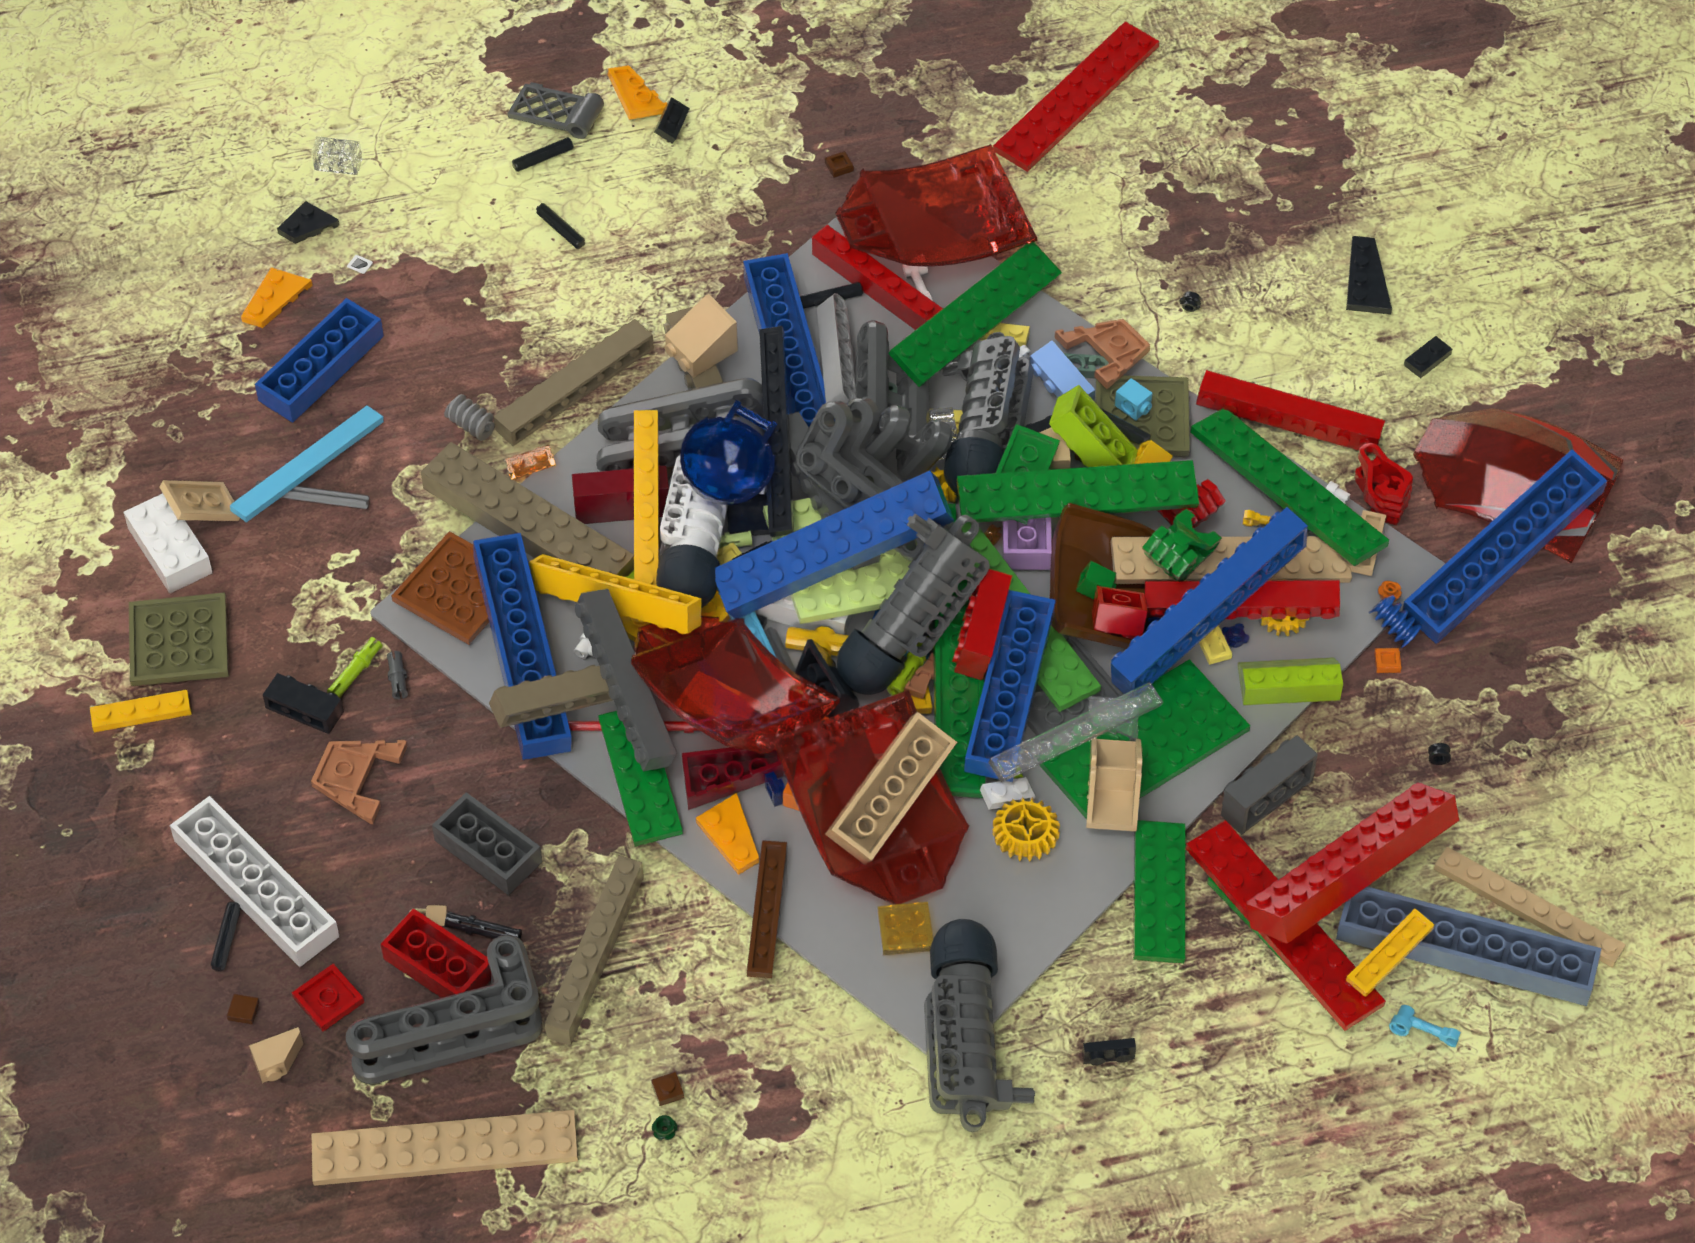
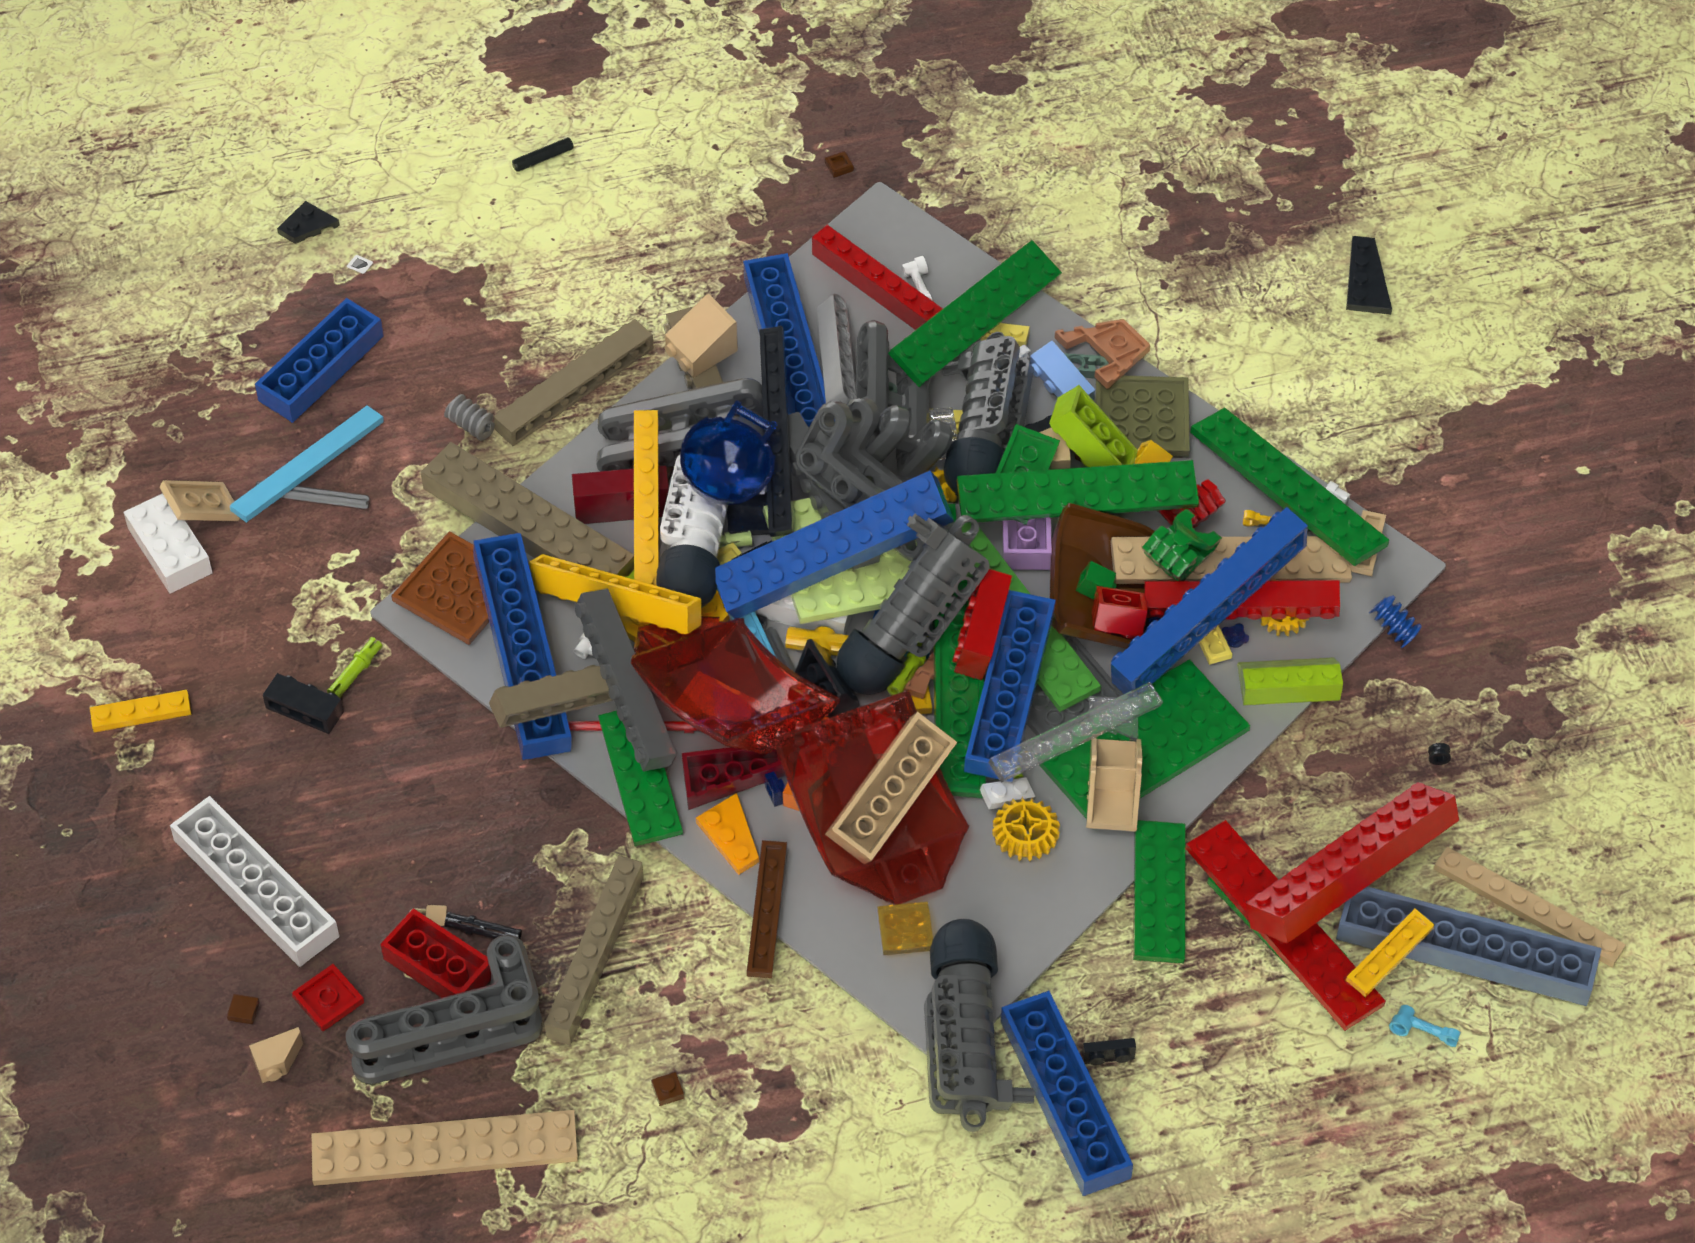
olive plate [129,593,229,686] -> none
black axle [211,902,241,971] -> none
light orange wing [241,267,313,328] -> none
clear brick [311,136,362,175] -> none
nougat wing [311,740,408,824] -> none
dark grey pin [387,651,408,699] -> none
dark grey brick [432,792,542,895] -> none
clear orange plate [505,445,556,480] -> none
dark grey piece [507,82,604,139] -> none
black axle [536,203,585,249] -> none
light orange wing [608,65,667,120] -> none
dark green plate [652,1115,678,1140] -> none
black plate [654,97,690,143] -> none
black axle [800,282,863,309] -> none
clear red windscreen [835,144,1038,267] -> none
clear orange plate [984,524,1002,546] -> none
red plate [993,21,1159,172] -> none
black axle [1100,408,1151,445] -> none
medium azure brick [1115,378,1152,420] -> none
black plate [1179,291,1201,312] -> none
red brick [1196,370,1385,455] -> none
dark grey brick [1221,735,1318,835] -> none
red piece [1354,443,1413,526] -> none
orange tile [1374,648,1401,673] -> none
orange plate [1378,580,1402,602] -> none
blue brick [1402,450,1607,644] -> none
black plate [1404,336,1453,379] -> none
clear red windscreen [1413,408,1624,563] -> none
none -> blue brick [1001,991,1133,1196]

